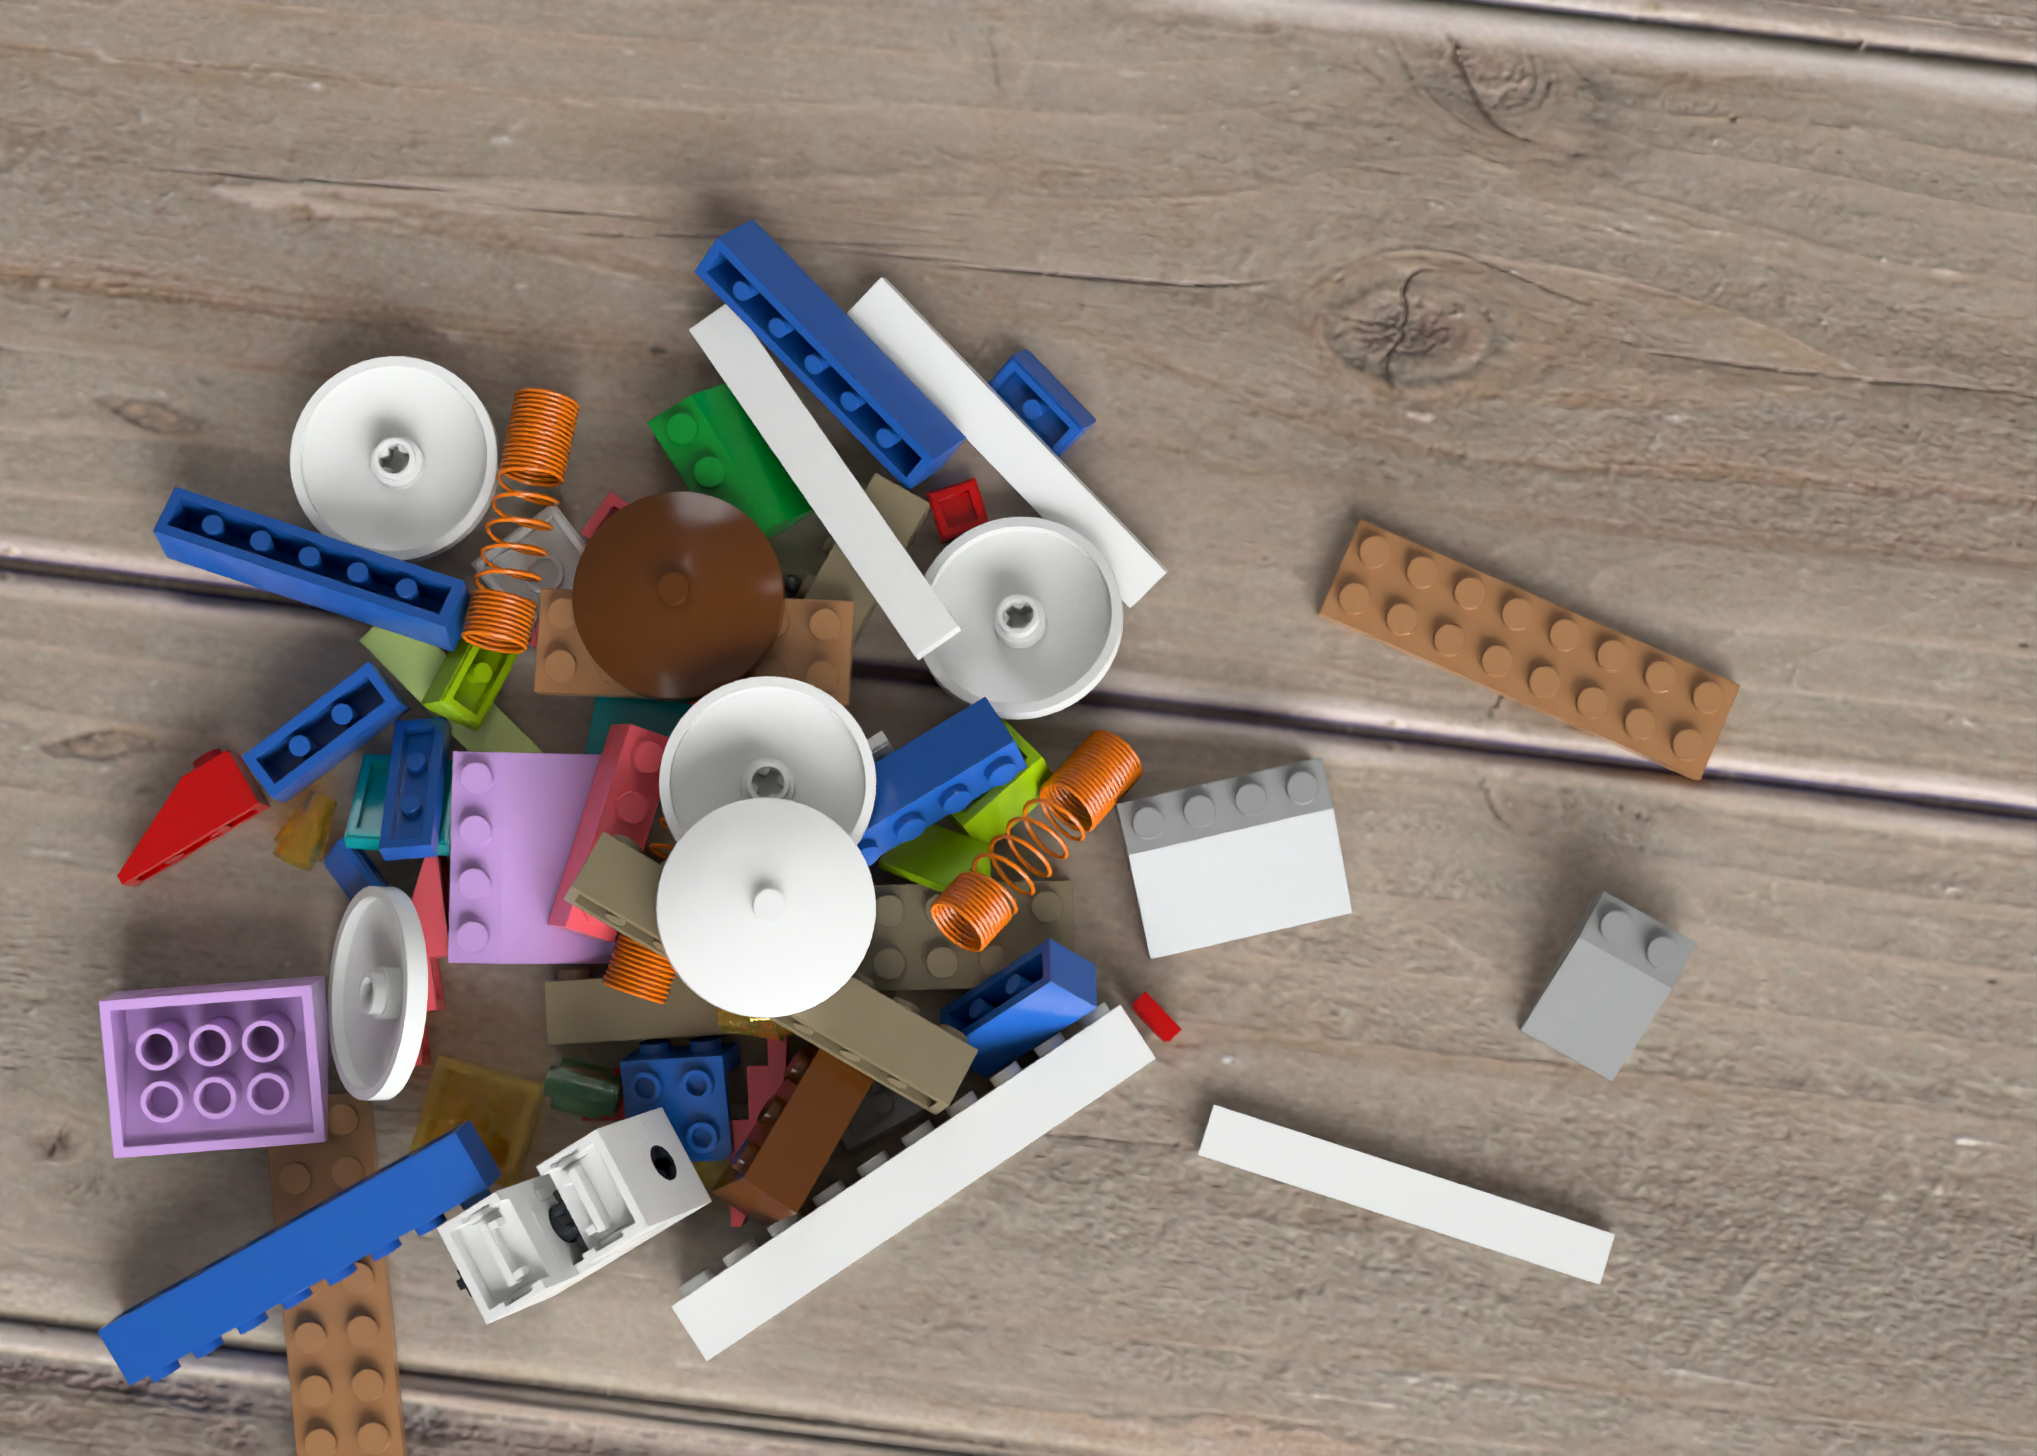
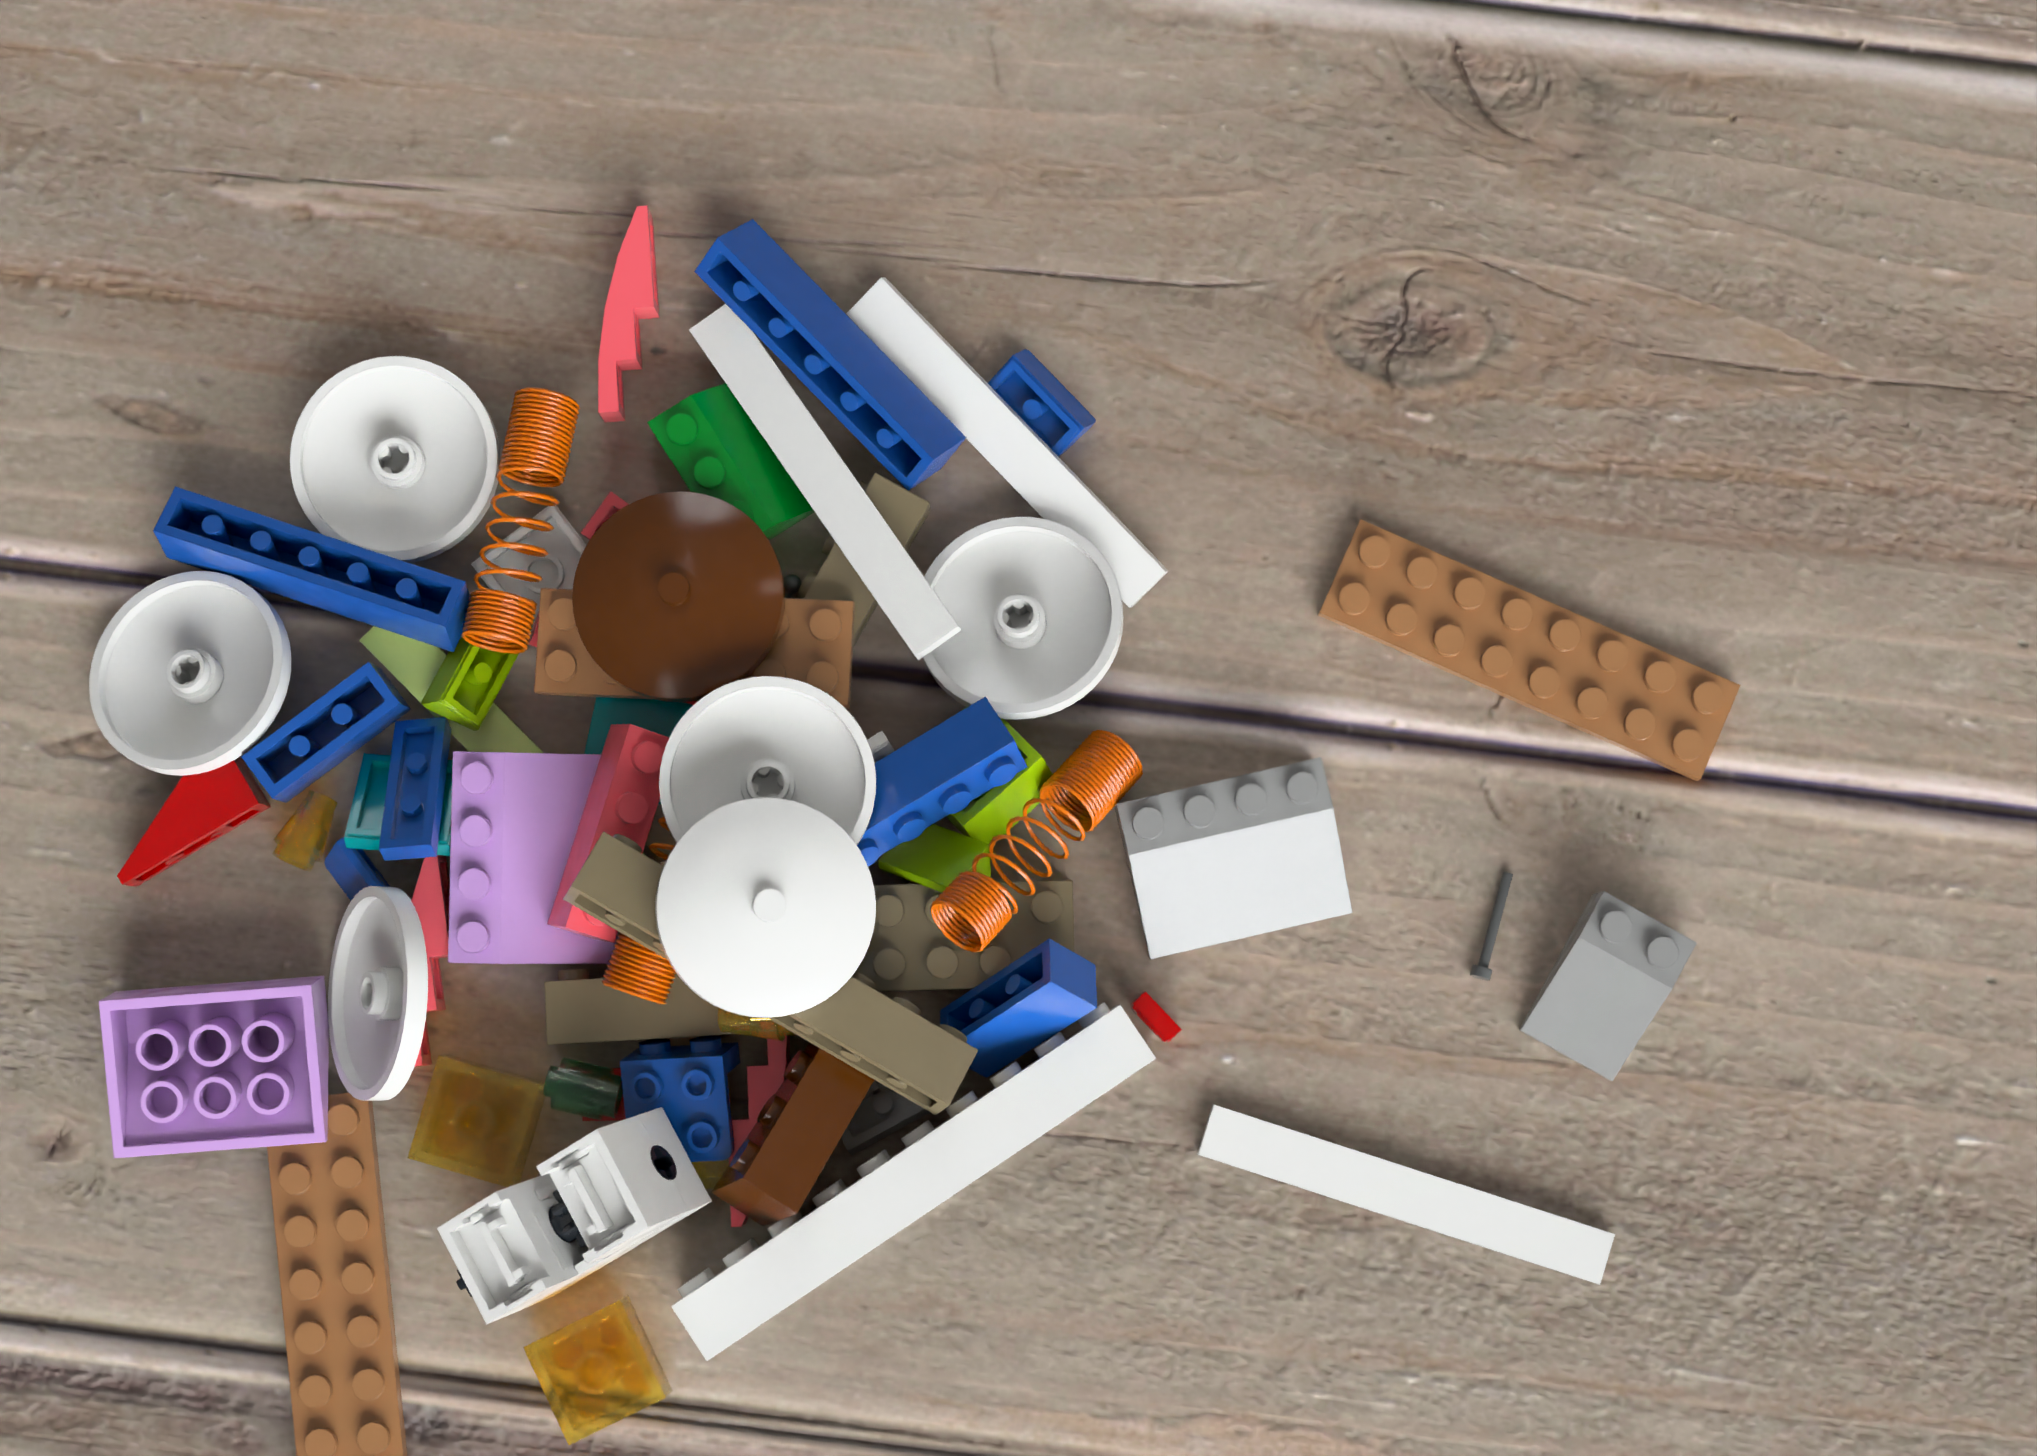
blue brick [97,1119,502,1386] -> none
red tile [926,478,989,544] -> none
none -> white dish [89,571,292,776]
none -> clear yellow brick [523,1295,673,1445]
none -> coral slope [598,205,659,422]
none -> dark grey piece [1470,872,1513,981]

